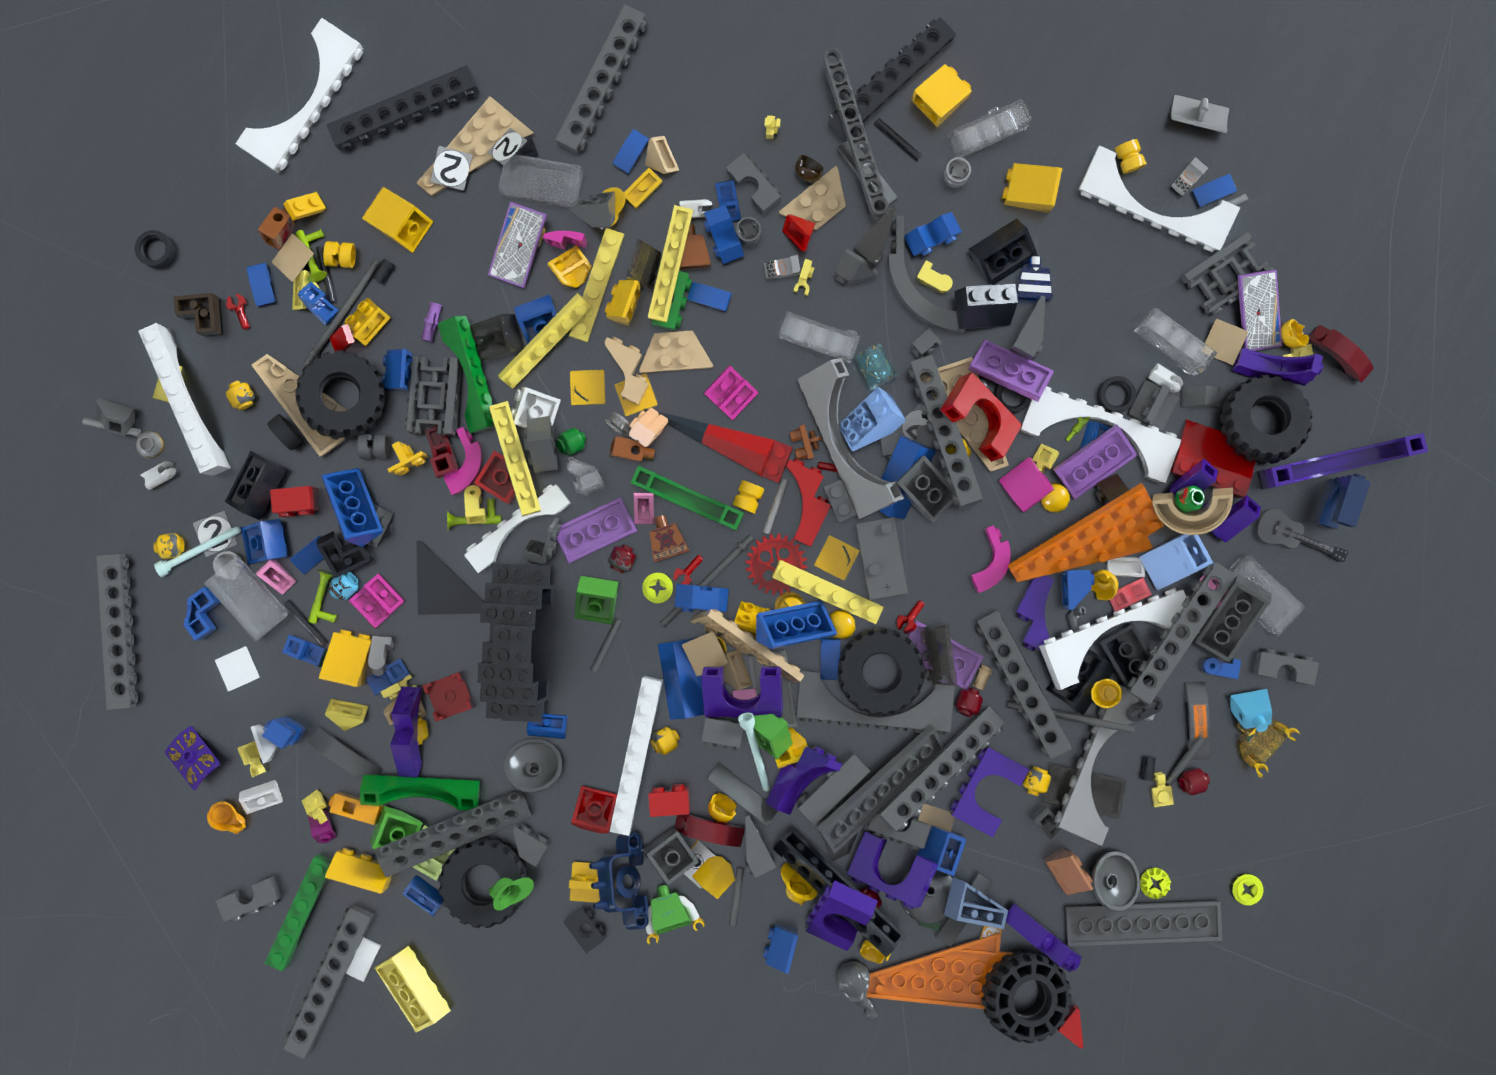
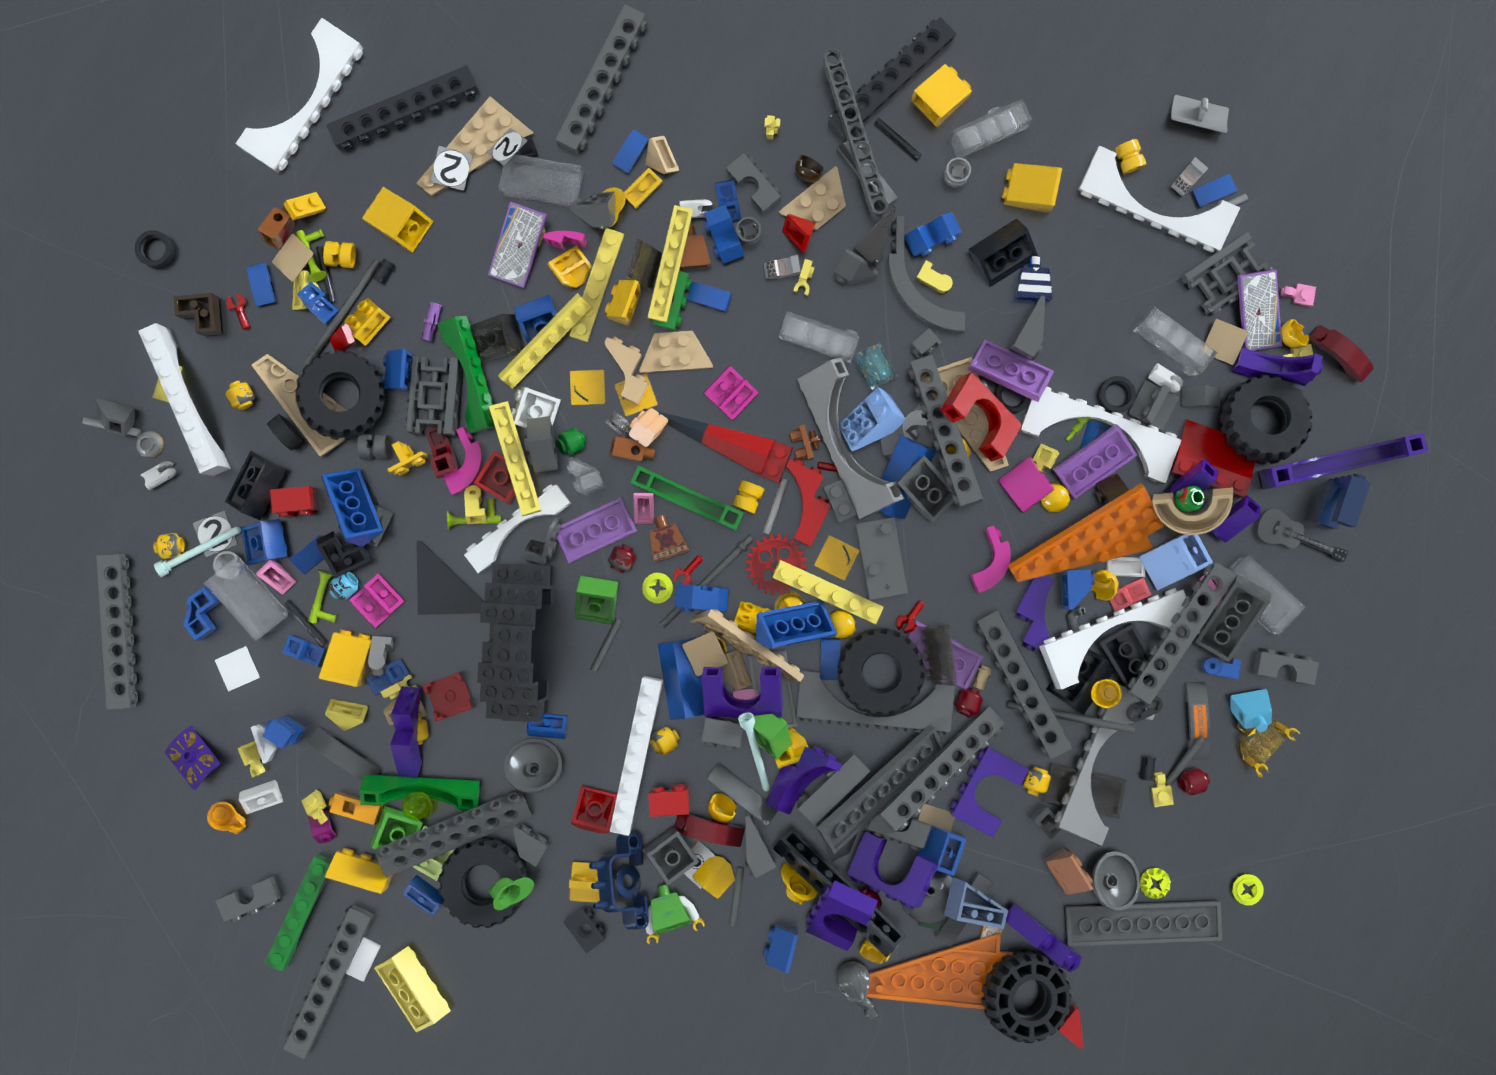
black slope [954,284,1018,329] -> none
none -> clear neon green hair [402,791,433,821]
none -> bright pink plate [1280,284,1316,307]

